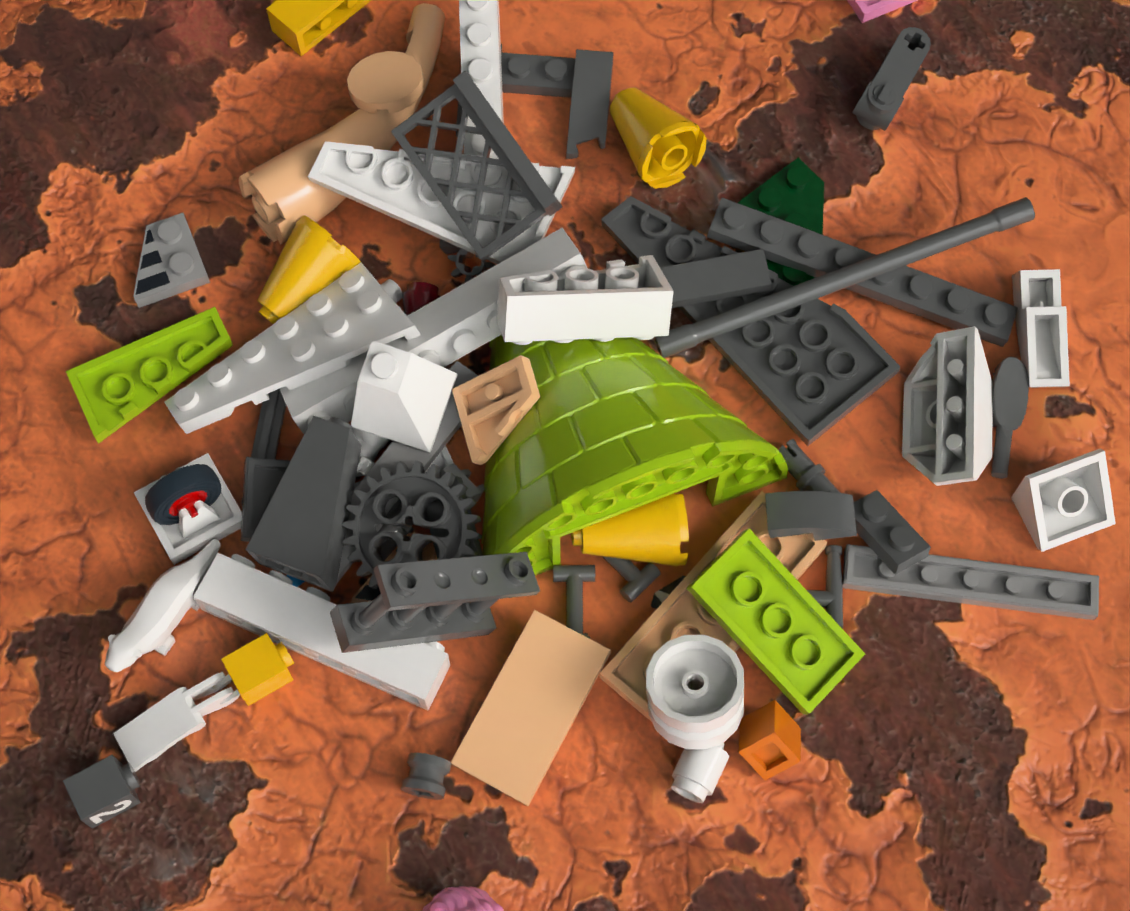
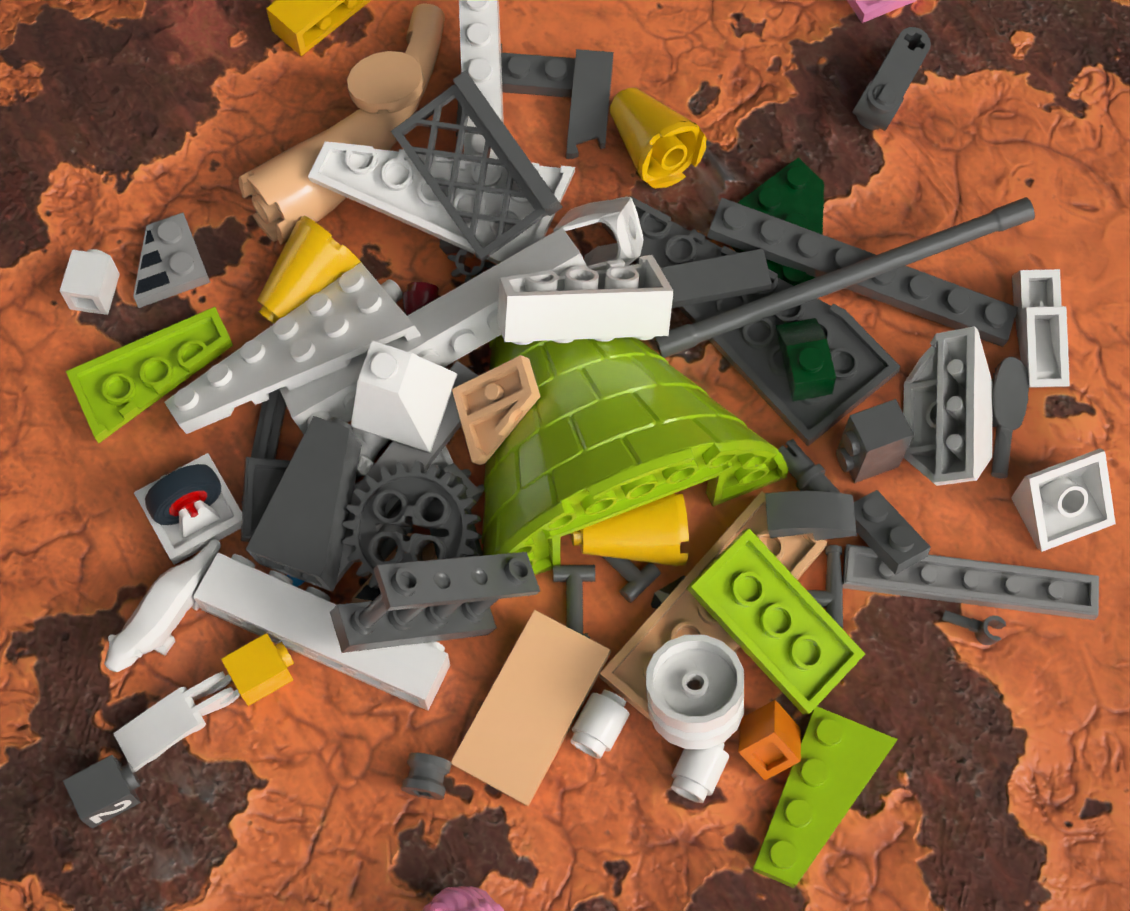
none -> white brick [60,249,120,315]
none -> white piece [553,197,644,271]
none -> white brick [570,690,630,759]
none -> lime wing [752,706,898,888]
none -> dark green slope [776,318,836,402]
none -> dark grey brick [836,399,914,483]
none -> dark grey hand [942,610,1006,645]

